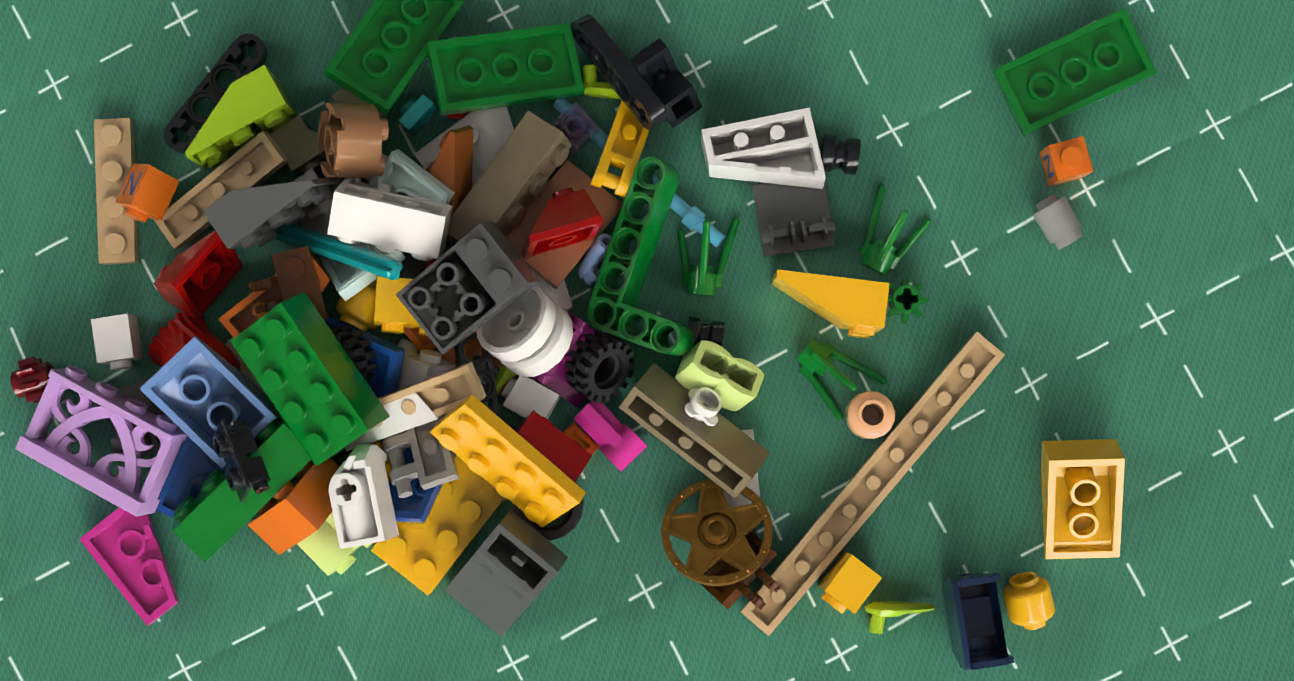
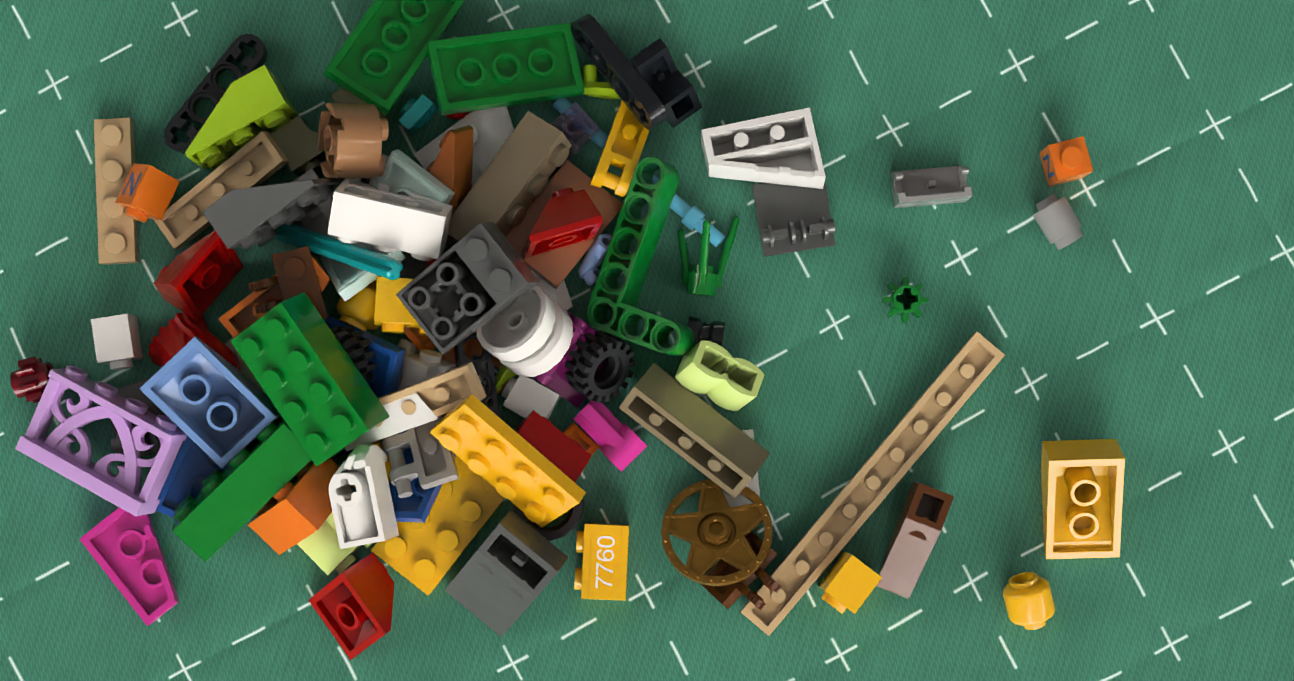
black hinge [213,419,271,503] -> none
white plate [684,387,722,426] -> none
yellow slope [772,270,890,338] -> none
green plant [796,338,887,420] -> none
black wheel [820,135,861,175] -> none
light nougat head [845,391,895,439] -> none
green plant [859,184,931,276] -> none
lime bar [865,601,935,634] -> none
dark blue piece [943,572,1014,670] -> none
green plate [992,8,1157,136] -> none
none -> red slope [309,552,394,660]
none -> yellow brick [574,523,629,601]
none -> slope [876,482,954,599]
none -> light grey hinge [890,165,972,208]

